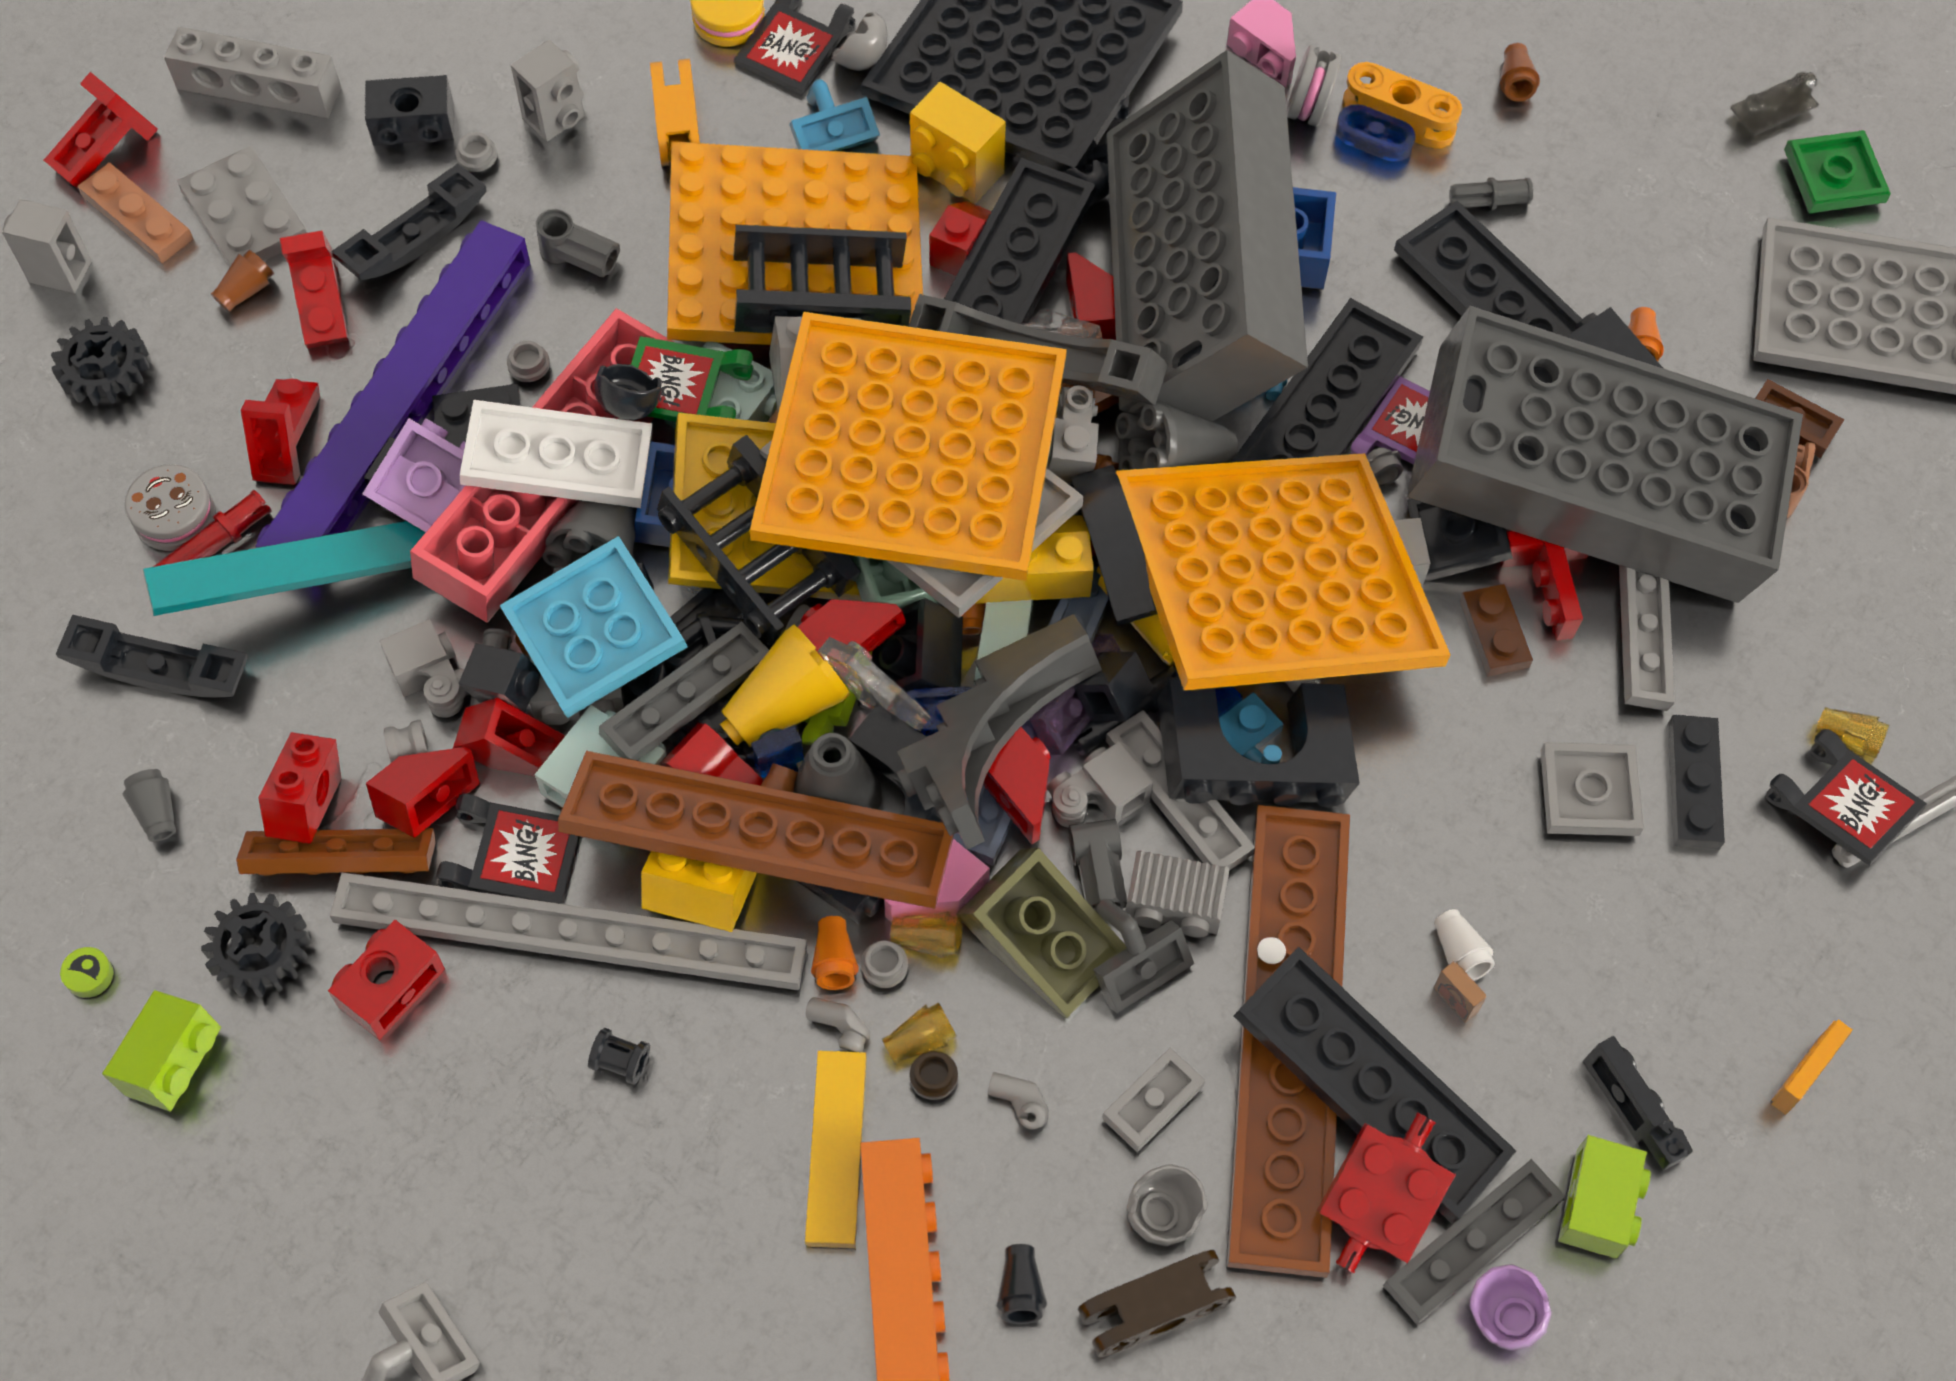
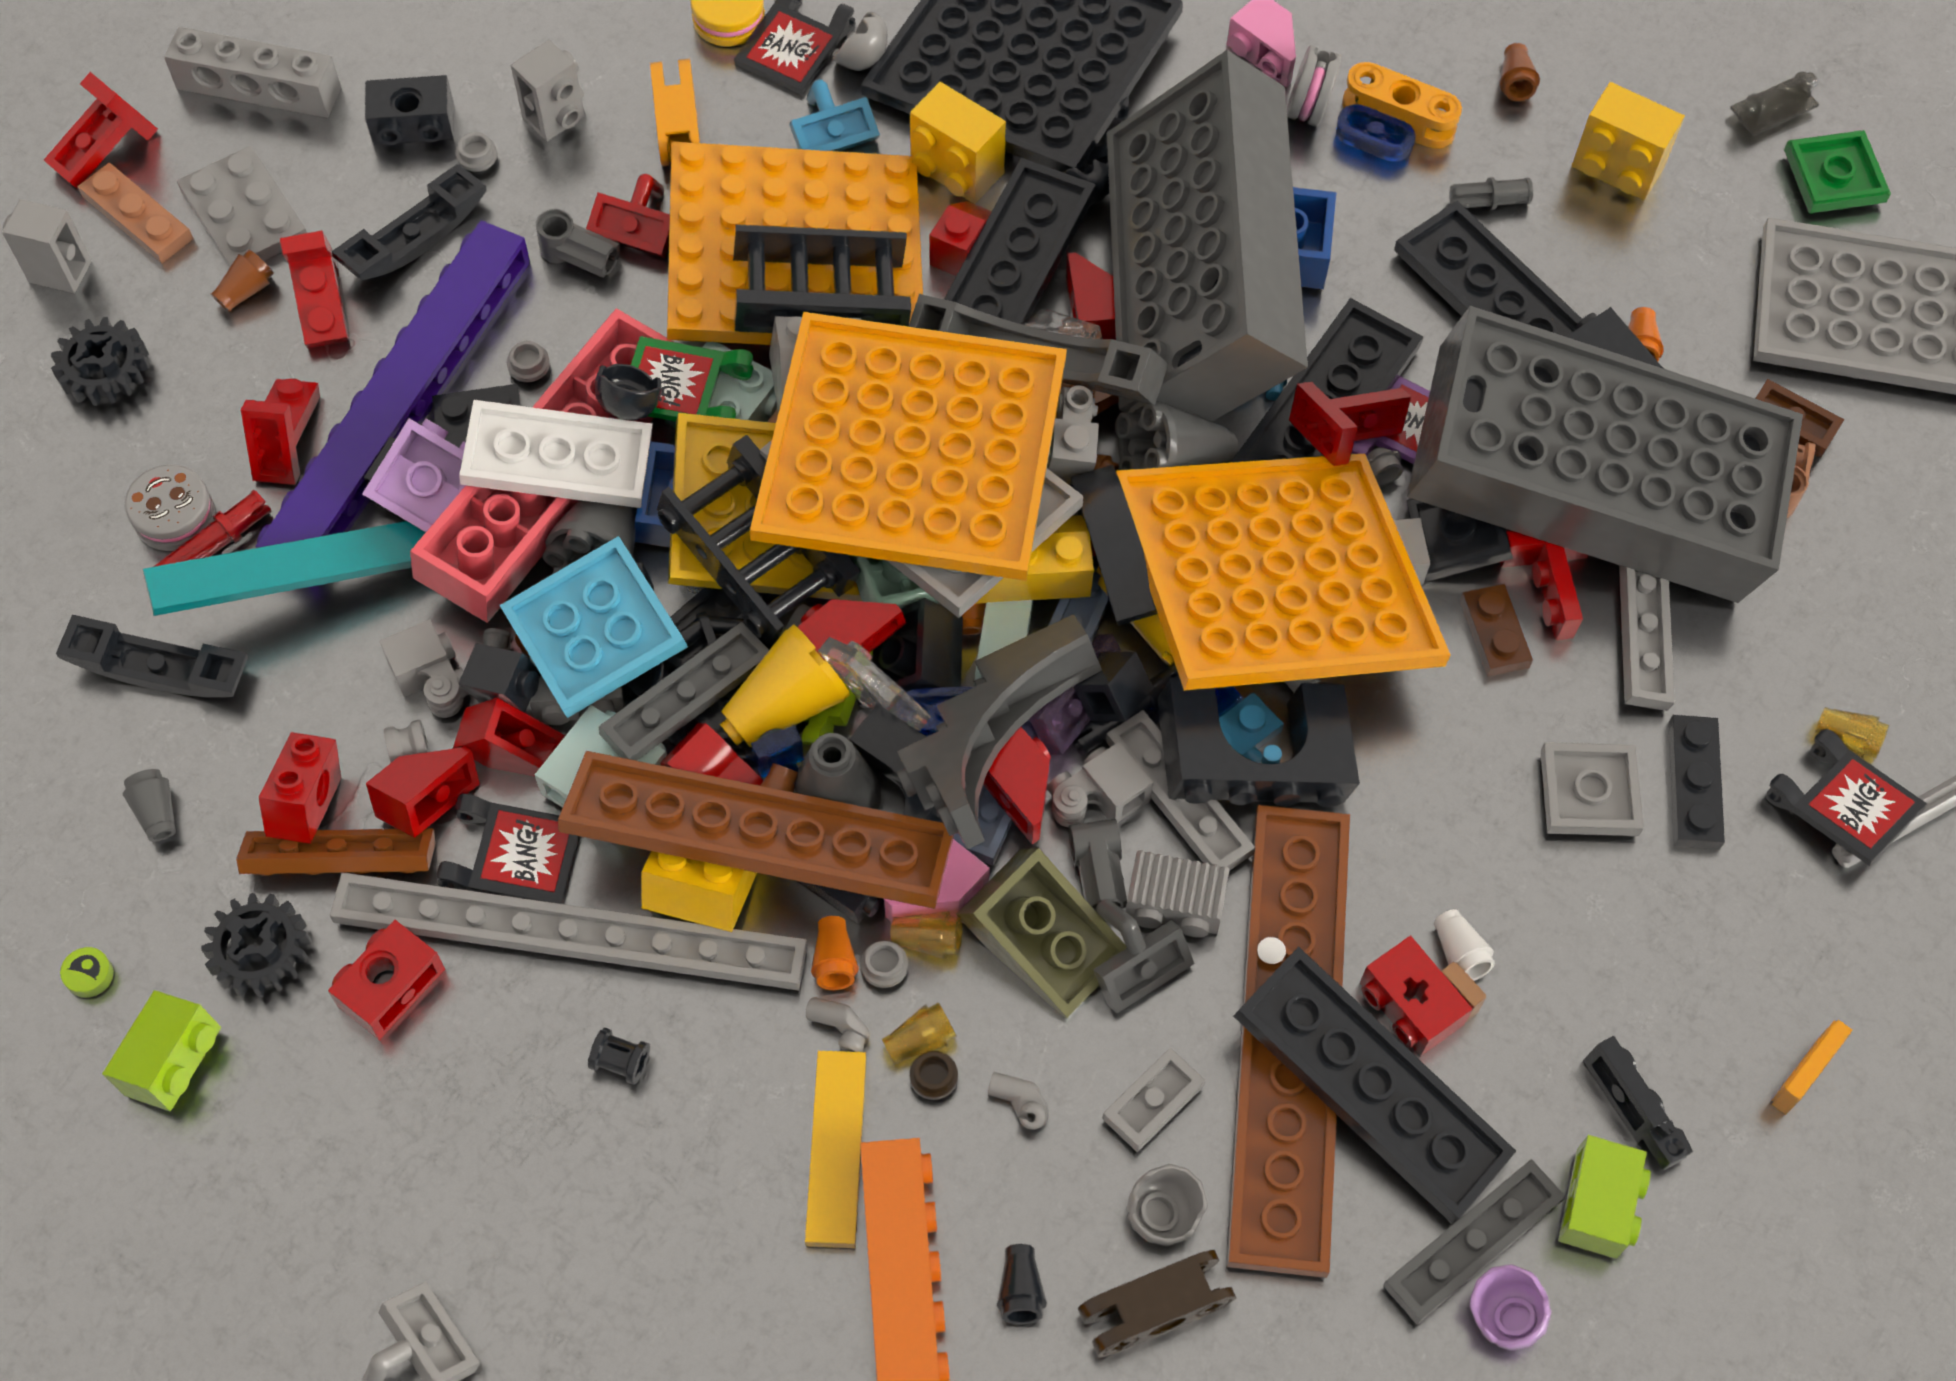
red plate [1317,1112,1456,1273] -> none
none -> red plate [586,173,670,258]
none -> red bracket [1289,381,1412,466]
none -> red brick [1360,935,1473,1057]
none -> yellow brick [1571,82,1685,201]

